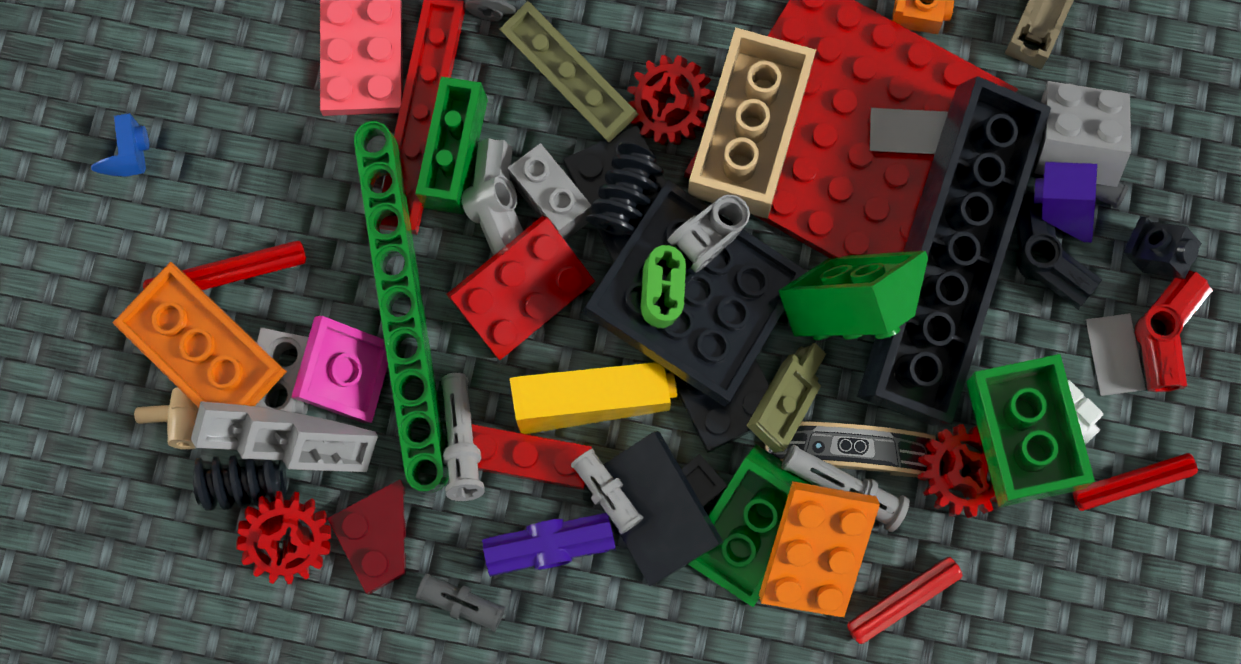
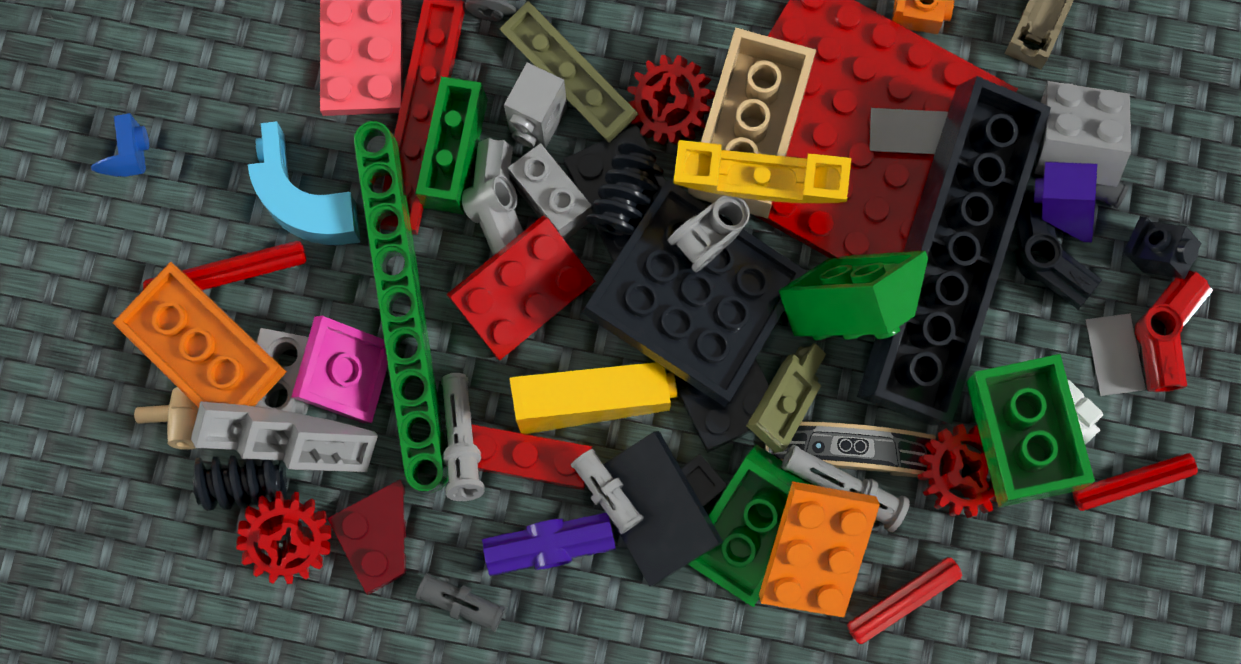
bright green beam [641,245,686,328] -> none
none -> medium azure arch [248,121,360,245]
none -> light grey brick [504,62,567,149]
none -> yellow slope [674,140,851,203]

